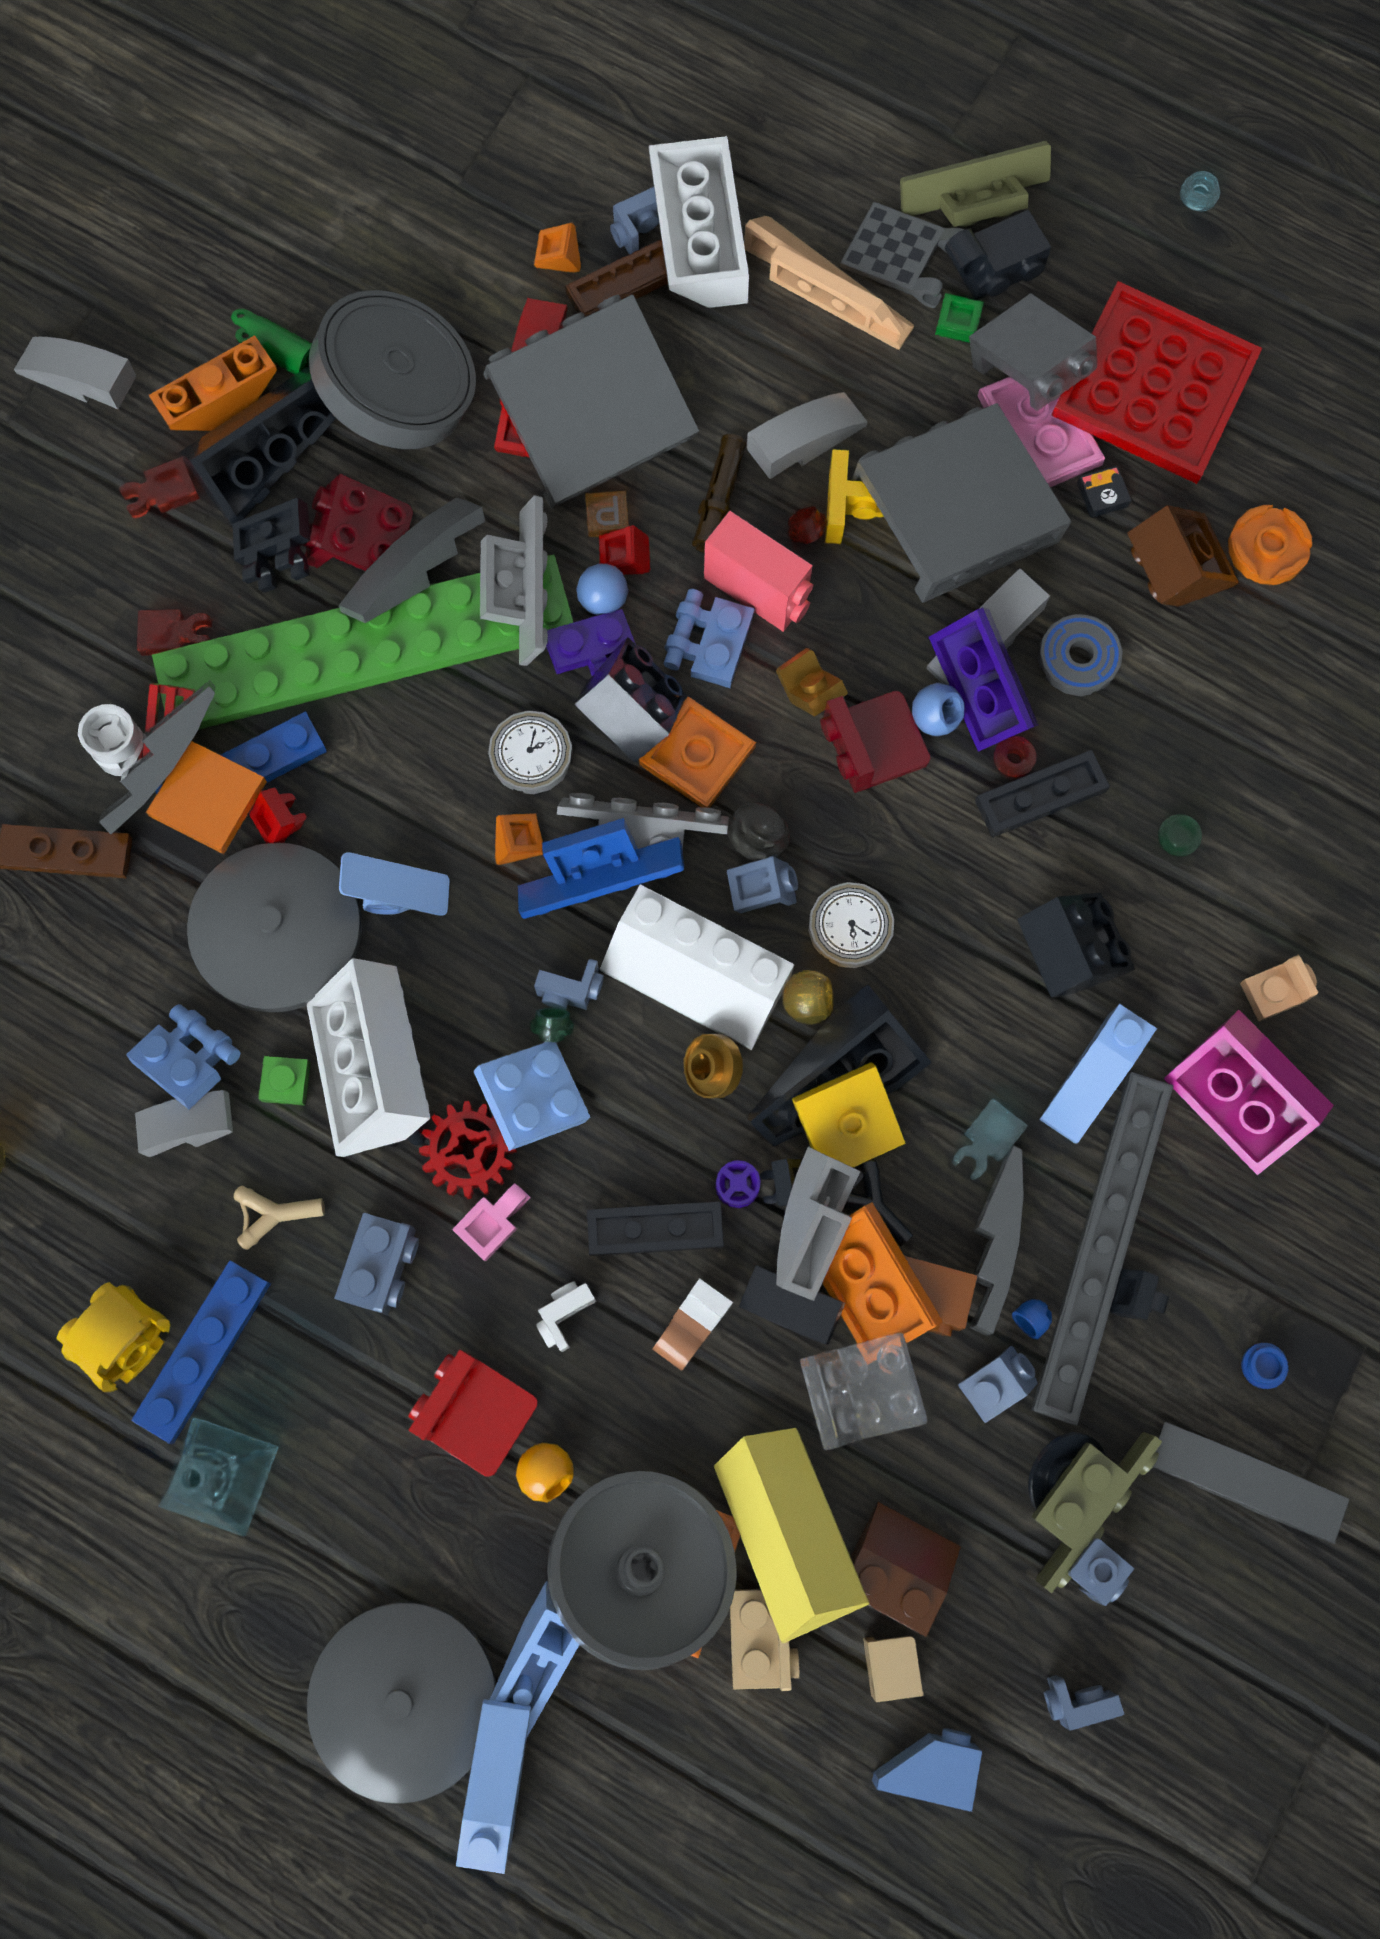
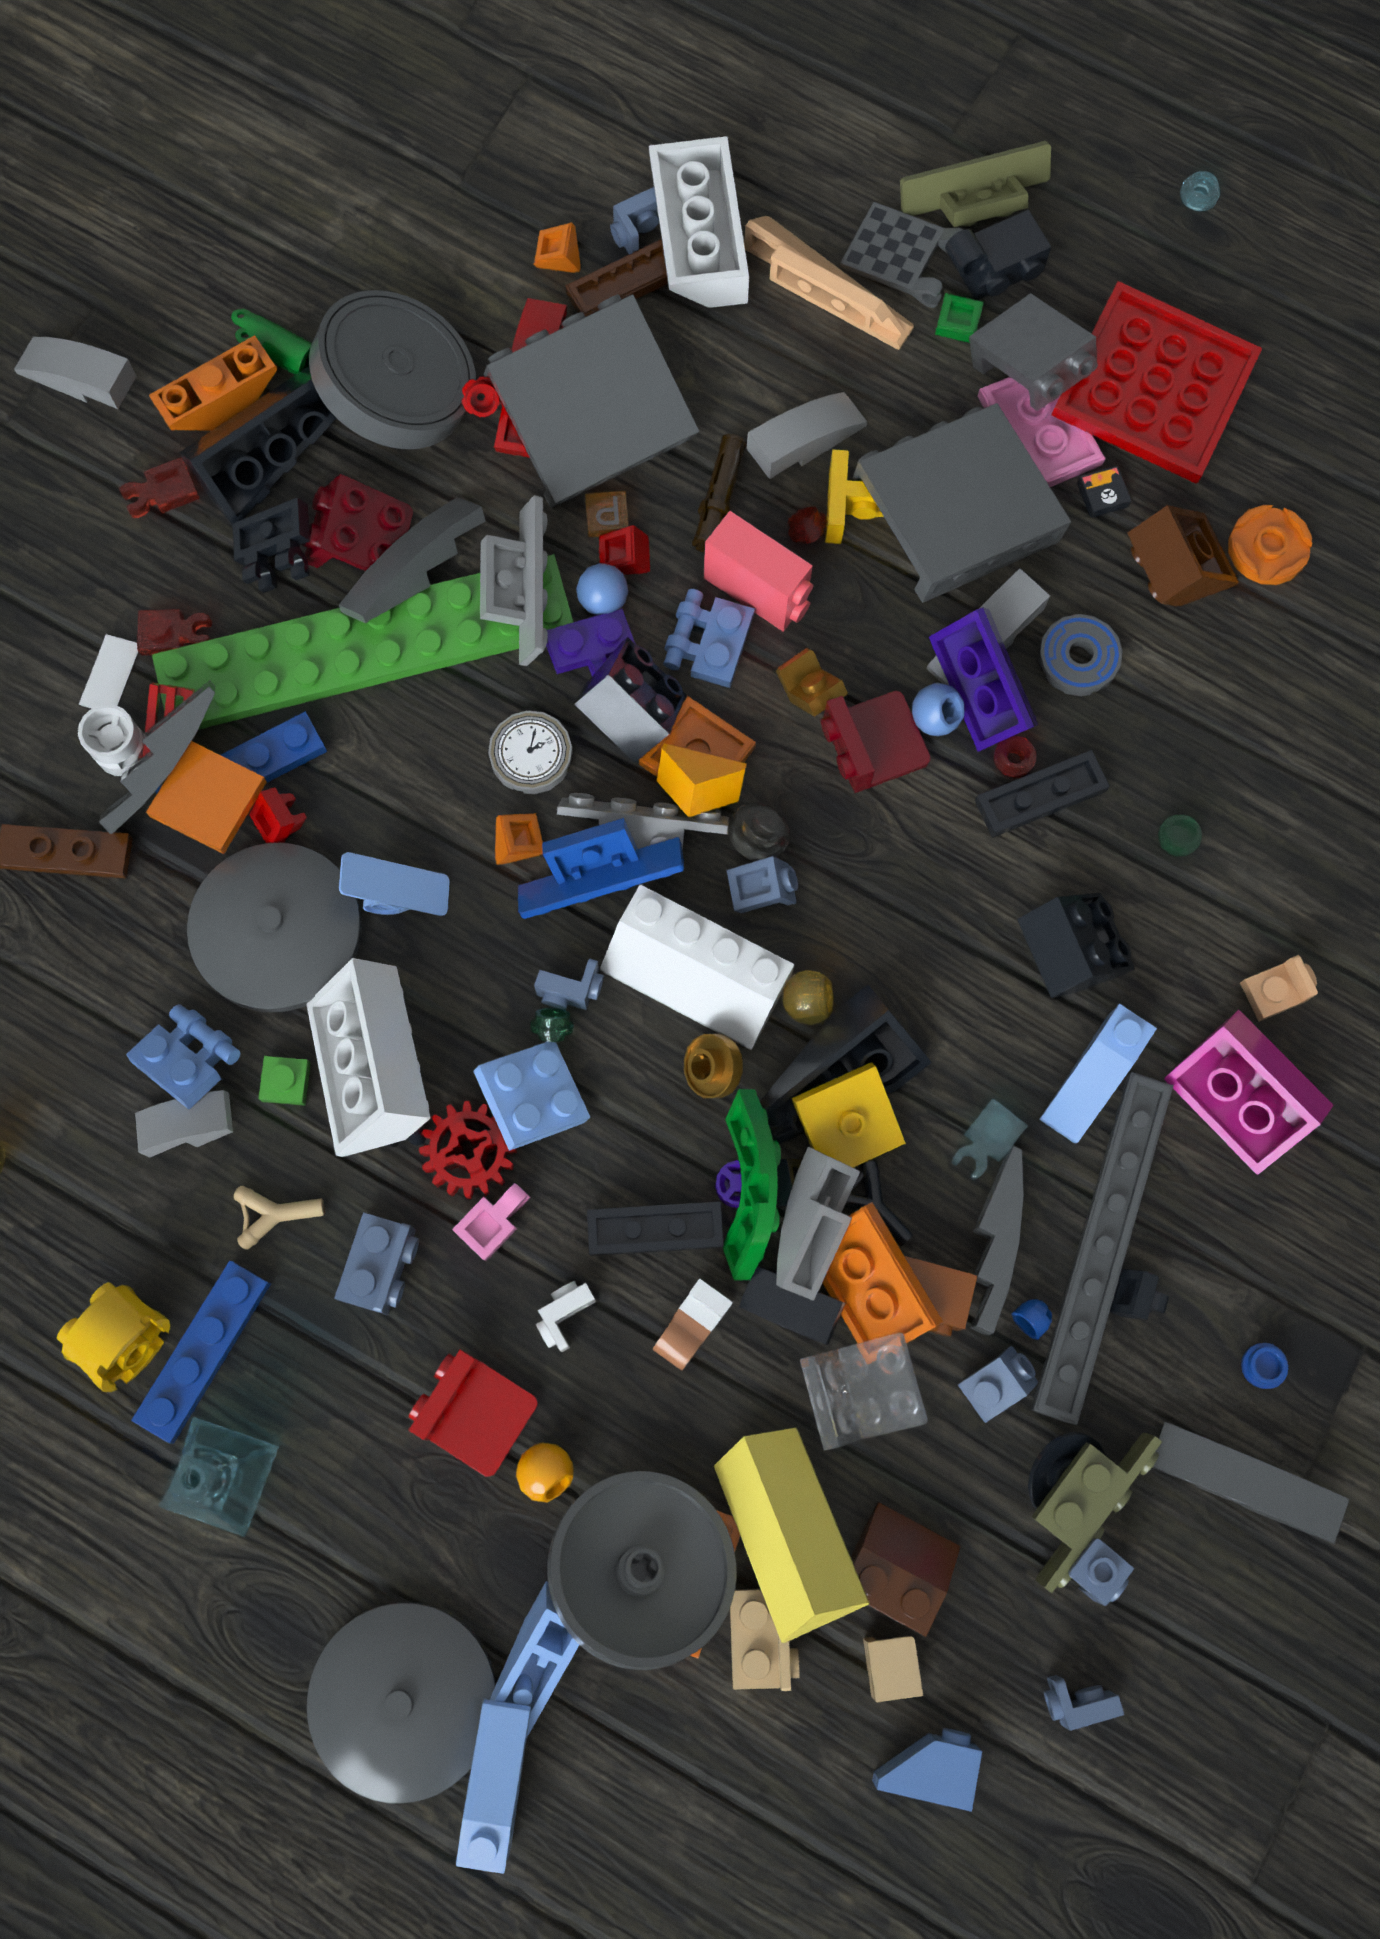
tile [808,882,894,968] -> none
none -> white sticker [79,634,141,708]
none -> red plate [462,376,500,417]
none -> light orange slope [657,743,747,817]
none -> green plate [723,1089,781,1281]

